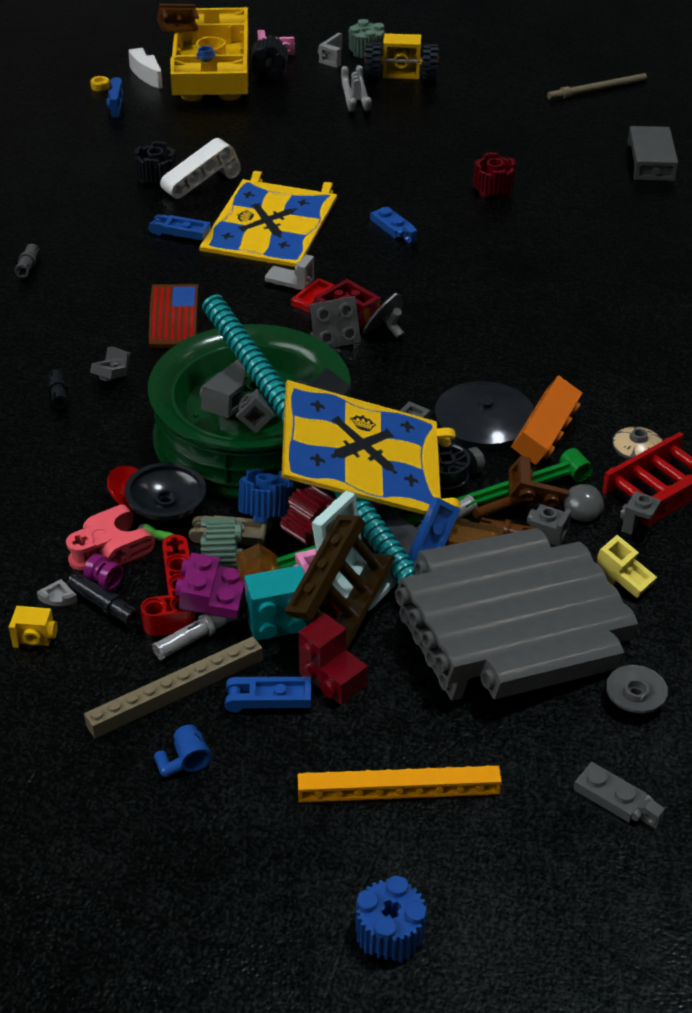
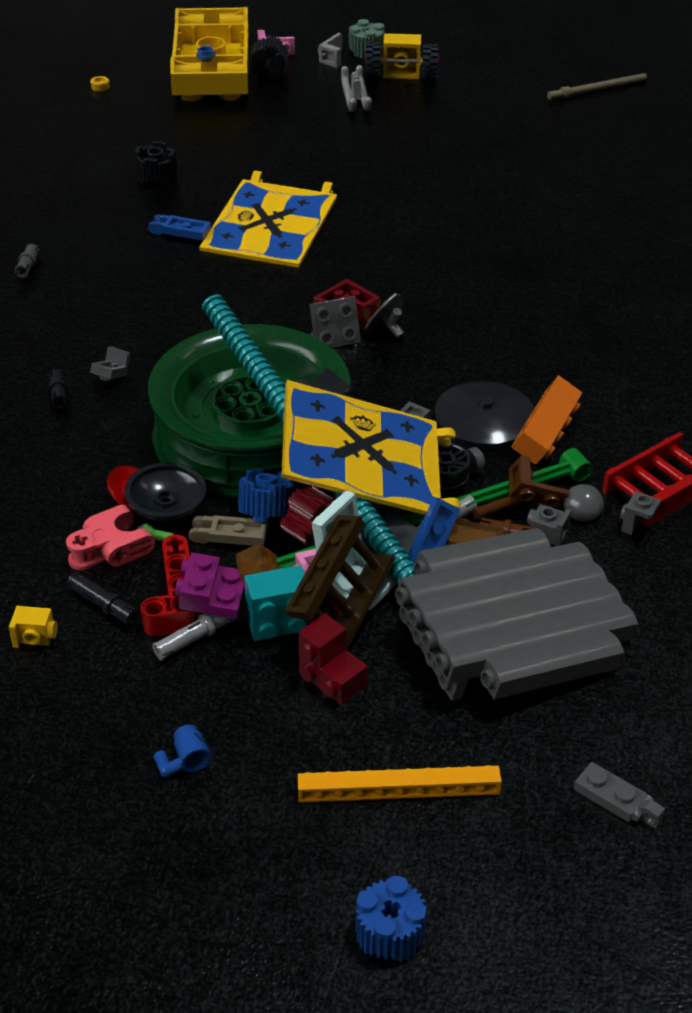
light grey tile [37,579,78,606] -> none
magenta wheel [83,553,123,591] -> none
dark tan piece [84,637,263,739] -> none
blue hinge [107,77,123,117] -> none
white slope [128,48,163,89] -> none
slope [149,284,199,348] -> none
reddish brown hinge [157,4,199,32] -> none
white beam [160,138,241,199] -> none
dark grey slope [200,359,246,418] -> none
sand green brick [201,517,243,569] -> none
blue plate [225,677,311,712] -> none
dark grey brick [236,389,275,433] -> none
light grey bracket [265,254,314,290] -> none
red tile [291,278,335,313] -> none
blue hinge [370,206,417,244] -> none
dark red brick [473,152,516,197] -> none
light yellow brick [597,535,657,598] -> none
dark grey dish [606,665,668,714] -> none
tan dish [612,427,663,459] -> none
dark grey panel [628,126,678,181] -> none

